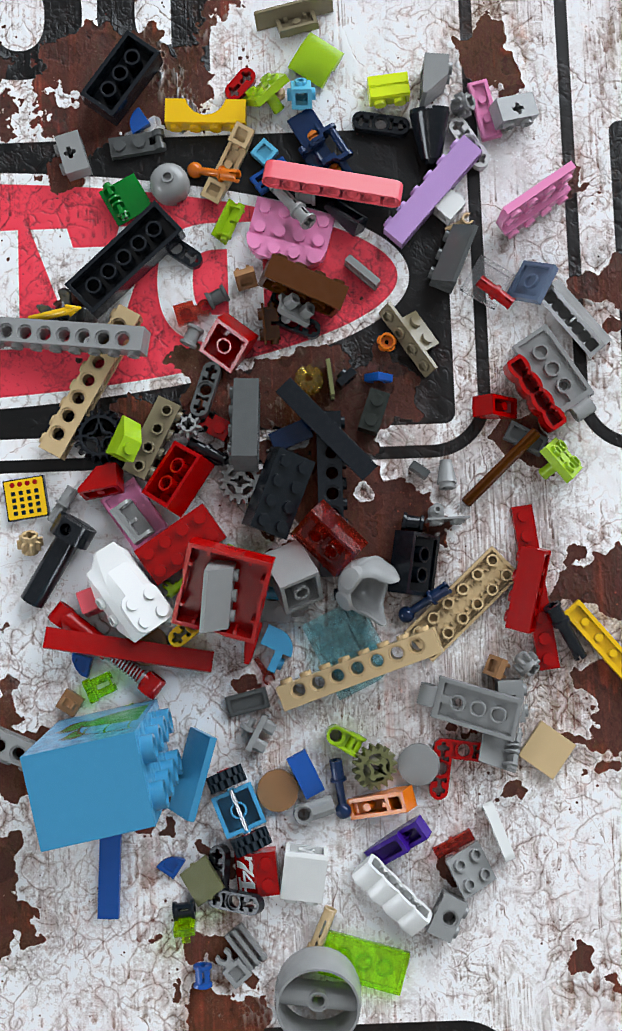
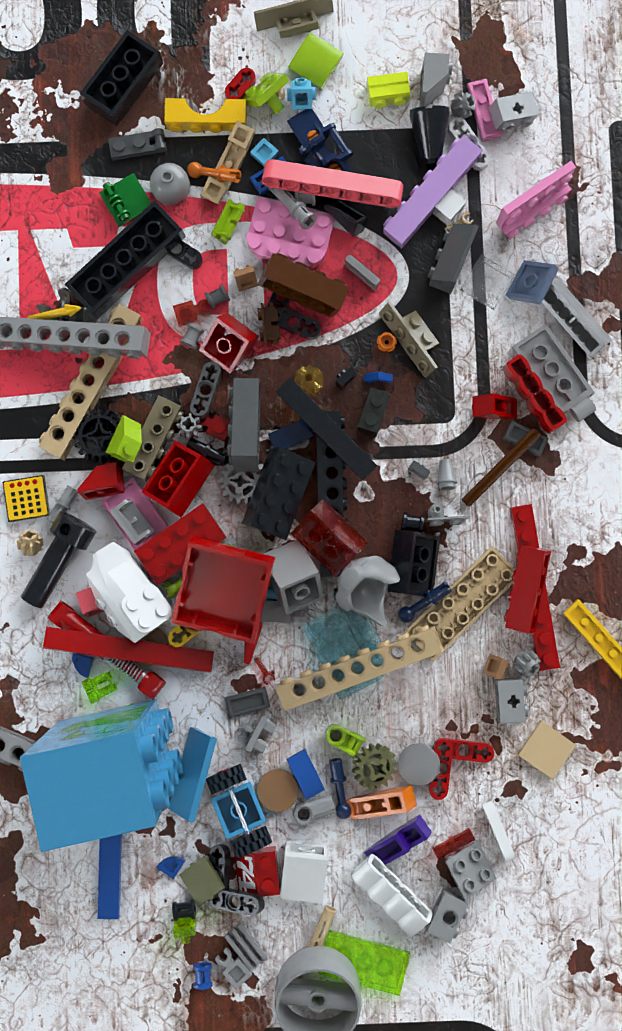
light grey brick [53,130,93,182] -> none
medium nougat tile [55,688,85,717] -> none
blue tile [130,107,151,134] -> none
light grey slope [199,559,239,633] -> none
dark azure brick [260,624,293,673] -> none
light grey hips [277,292,315,328] -> none
olive piece [325,358,335,401] -> none
black beam [352,111,410,138] -> none
light grey hinge [416,675,525,742] -> none
red pin [475,275,516,310] -> none
light grey hinge [478,727,523,773] -> none
lime plate [538,437,583,483] -> none
black pin [543,600,587,661] -> none

